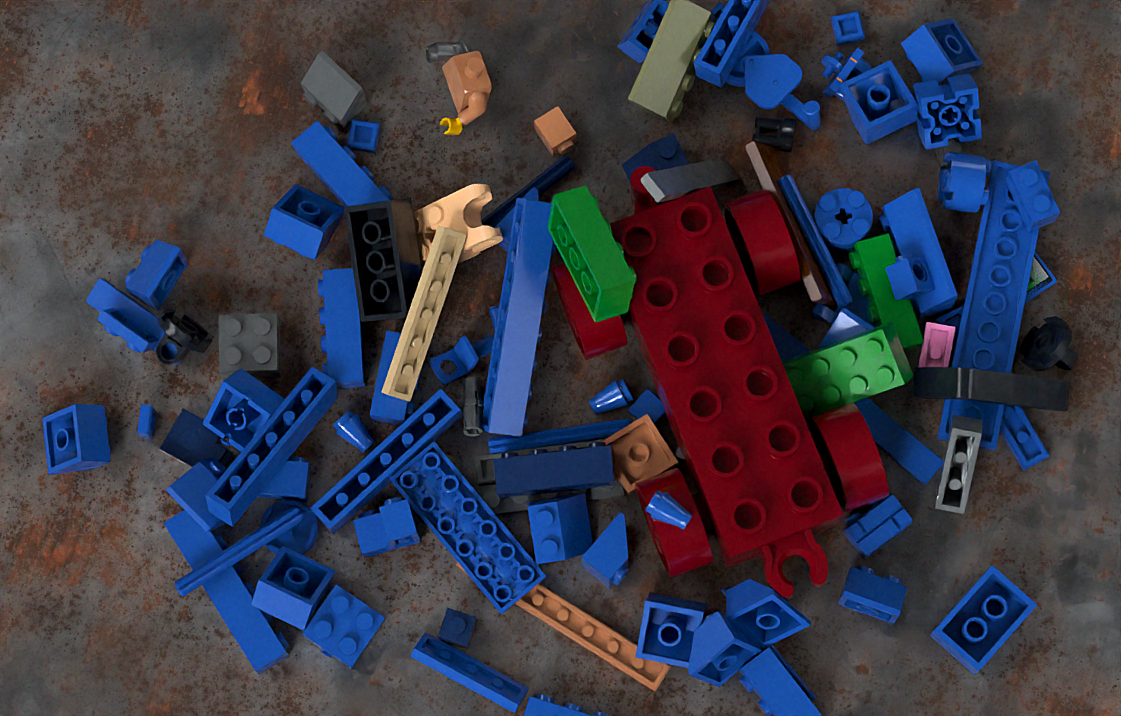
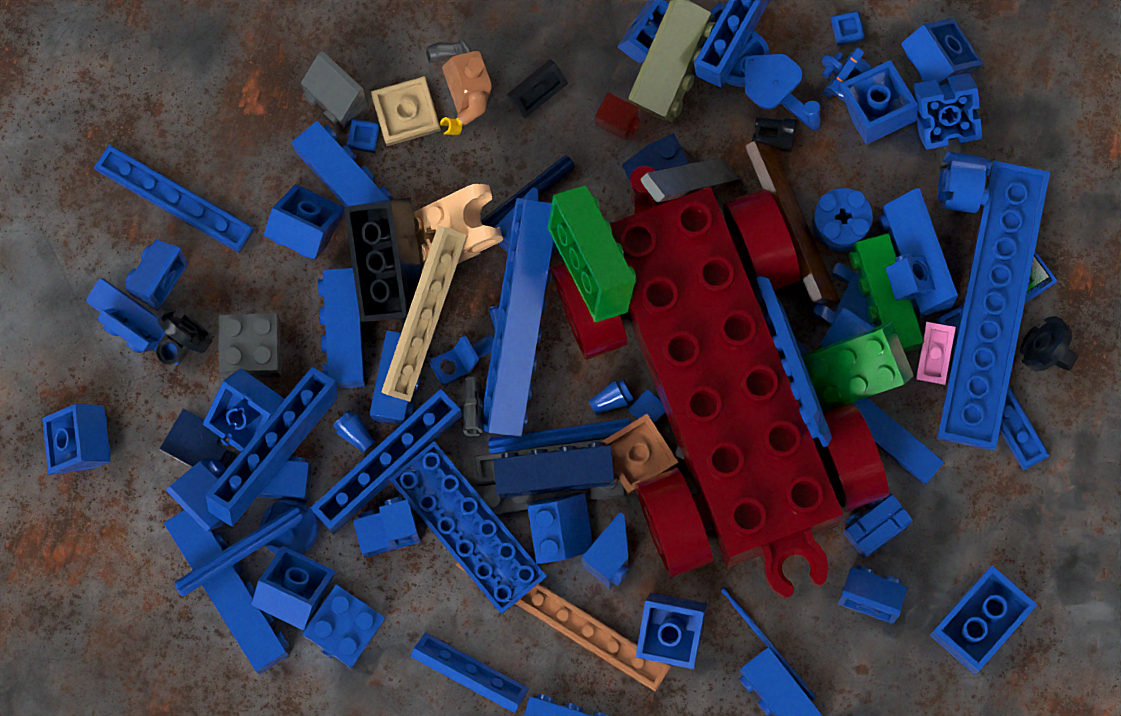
blue tile [137,404,157,439] -> none
dark blue brick [438,608,477,649] -> none
nougat brick [534,106,577,156] -> none
blue cone [646,490,693,530] -> none
blue slope [688,611,763,687] -> none
blue slope [726,579,811,648] -> none
blue axle [778,175,853,308] -> none
black beam [913,367,1070,411] -> none
dark grey brick [935,415,982,514] -> none
blue brick [1005,160,1060,232] -> none
none -> blue tile [94,144,254,254]
none -> tan tile [371,76,441,146]
none -> black plate [506,60,568,118]
none -> clear red brick [595,92,641,140]
none -> blue plate [755,276,832,447]

